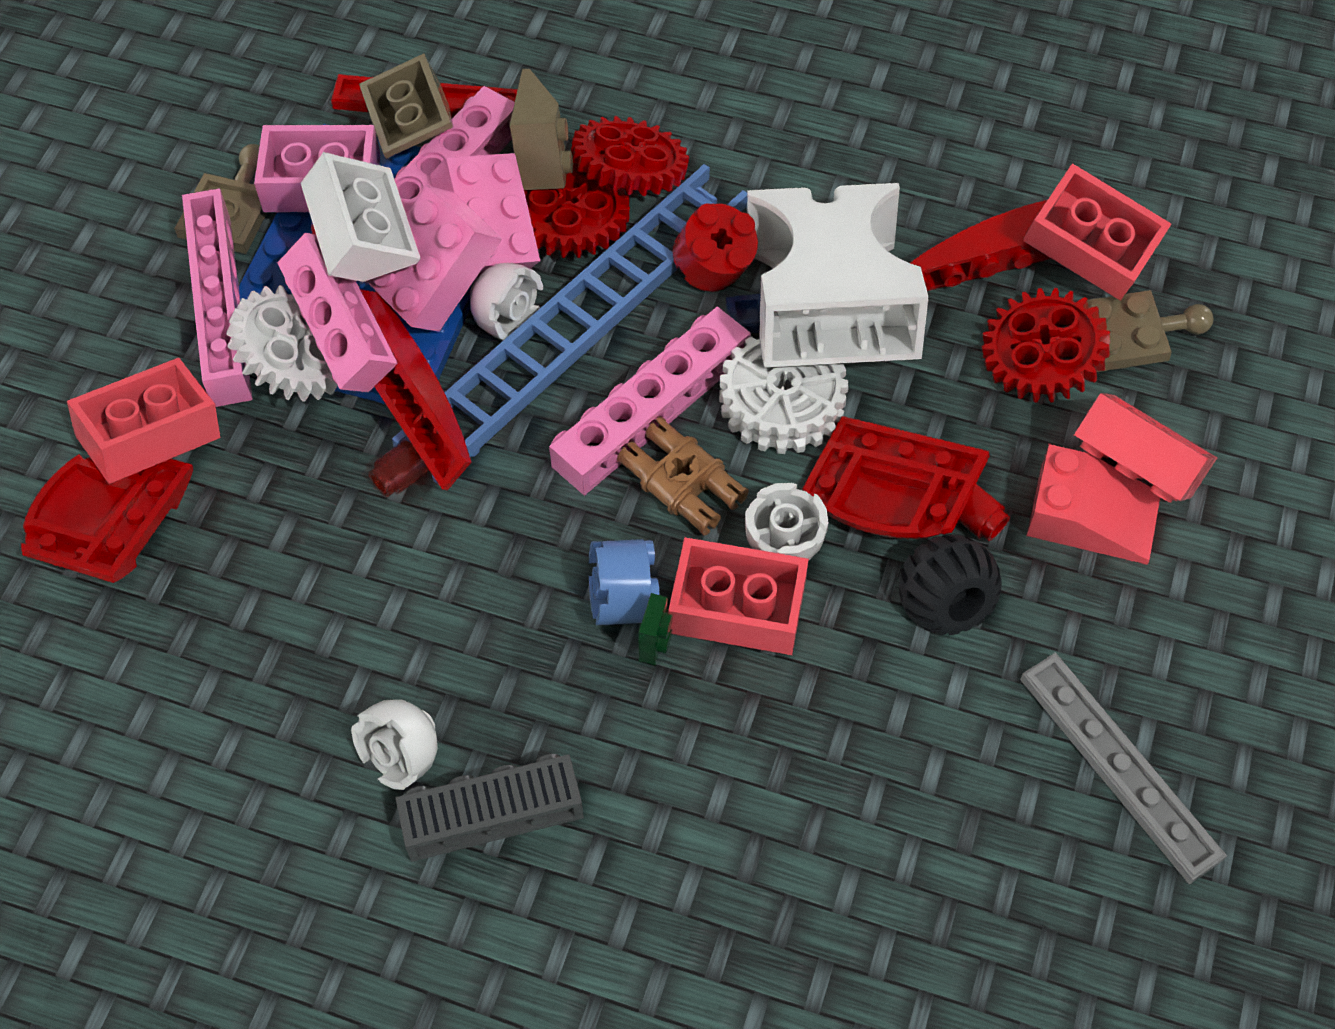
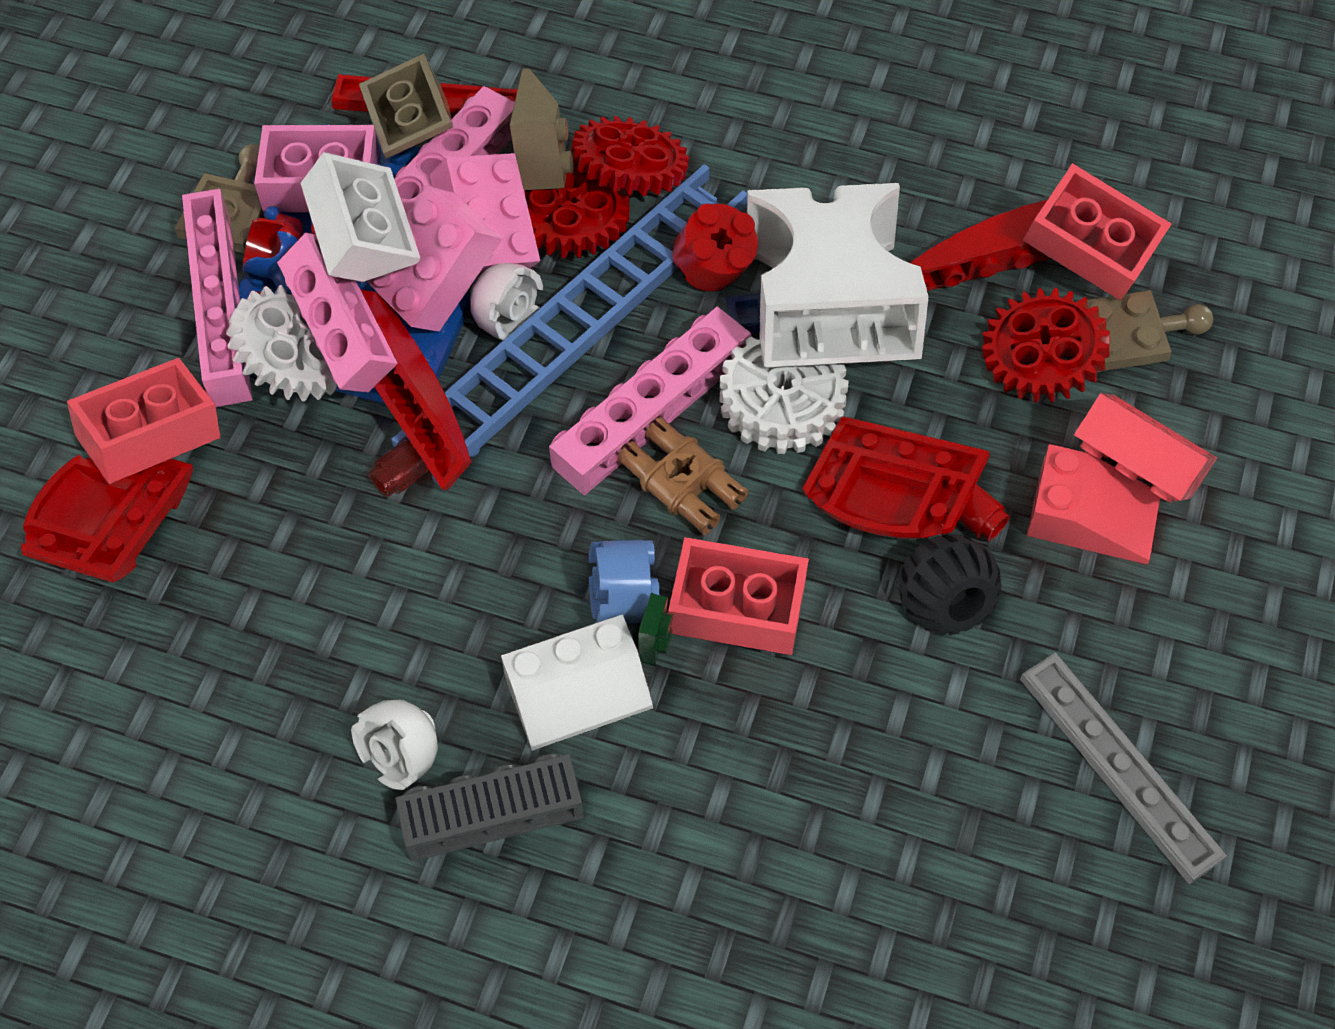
white cylinder [745,483,828,560] -> none
none -> piece [242,206,303,295]
none -> white slope [501,614,653,750]

